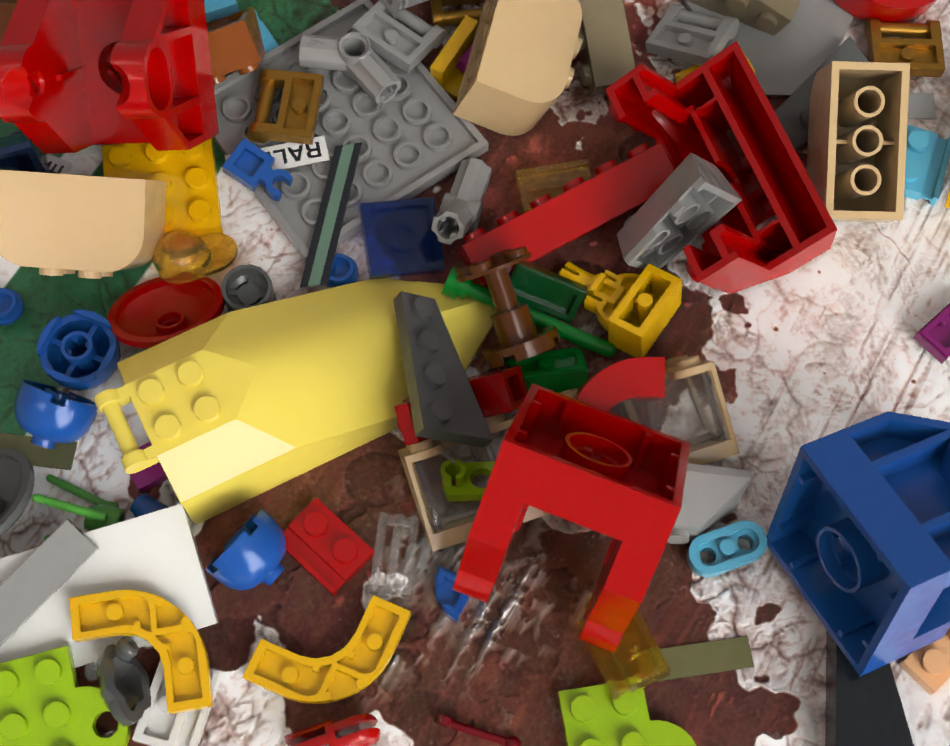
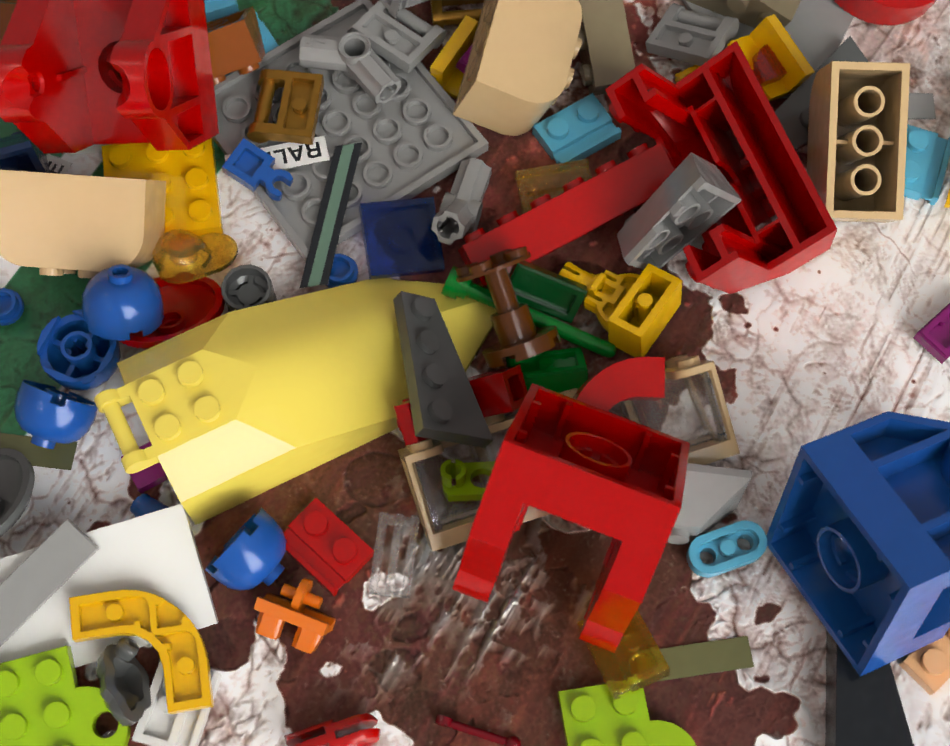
bright green plant [32,474,125,541] -> none
yellow plate [242,595,411,704] -> none
blue tile [435,565,470,623] -> none
pearl gold plate [865,18,945,77] -> none
none -> blue cylinder [82,264,164,341]
none -> orange hips [253,578,336,654]
none -> medium azure plate [532,93,622,171]
none -> yellow panel [727,14,815,102]
none -> clear red tile [752,44,787,87]

